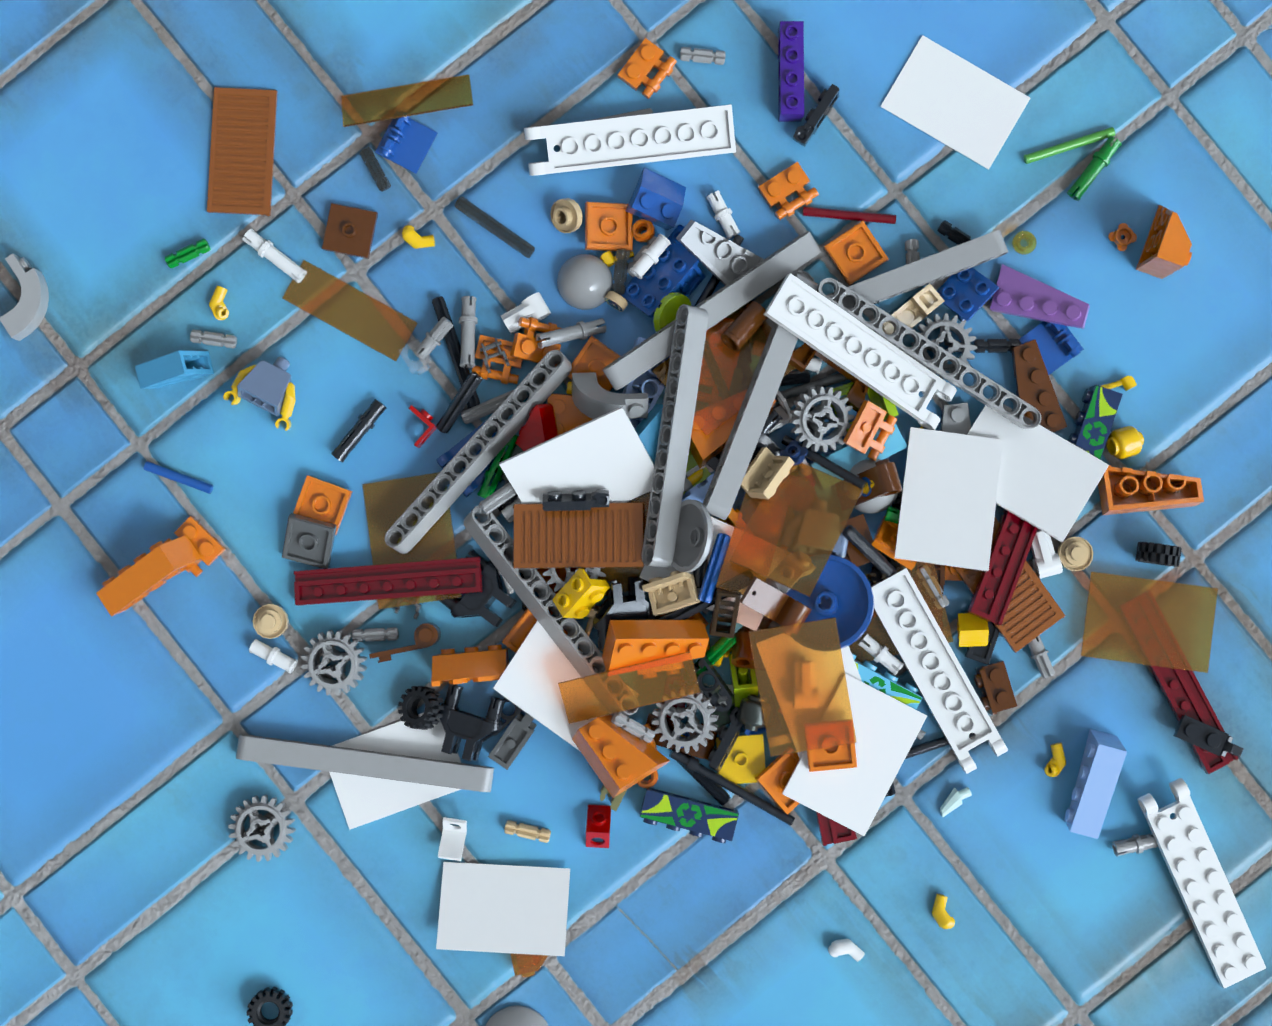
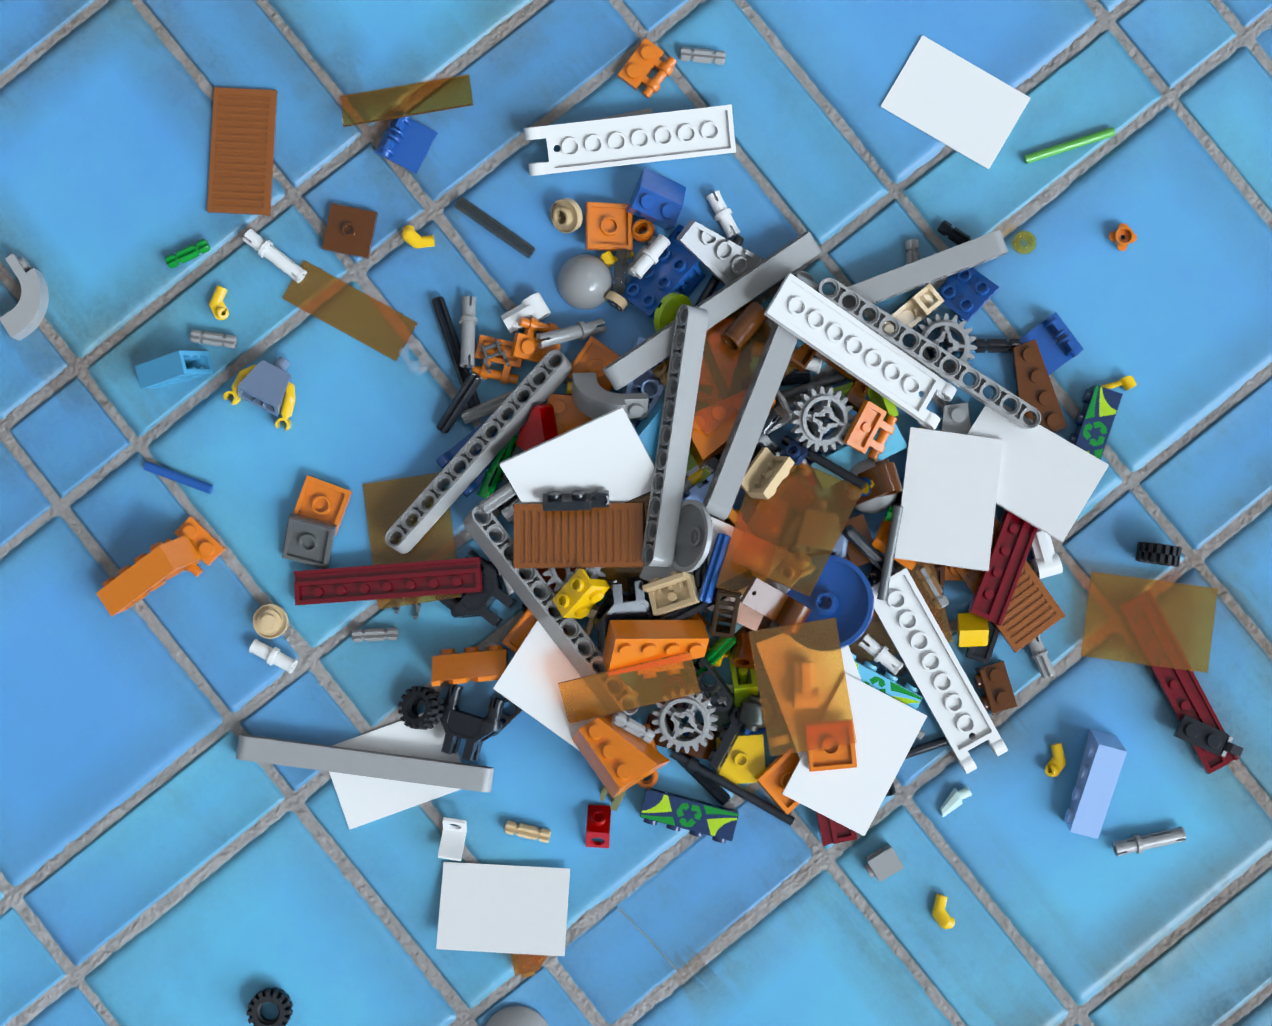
light grey gear [228,795,296,862] -> none
light grey gear [301,630,367,696] -> none
black pin [331,399,387,463] -> none
clear smoke axle [360,147,391,192] -> none
reddish brown door [369,623,441,663] -> none
red bracket [409,405,437,448] -> none
light grey axle [414,317,453,361] -> none
dark grey hinge [488,713,537,770] -> none
orange plate [758,161,819,220] -> none
dark purple brick [778,21,804,122] -> none
black hinge [793,84,839,147] -> none
dark red bar [802,206,896,224] -> none
orange plate [823,221,889,286] -> none
white arm [828,939,865,962] -> none
medium lavender wing [990,264,1090,329] -> none
tan plate [1057,537,1093,571] -> none
green pin [1067,136,1122,201] -> none
orange wedge [1098,465,1204,515] -> none
yellow head [1106,426,1144,459] -> none
wedge [1136,205,1192,279] -> none
white hinge [1137,778,1266,989] -> none
none -> light grey brick [864,844,904,882]
none -> dark grey bar [877,505,903,600]

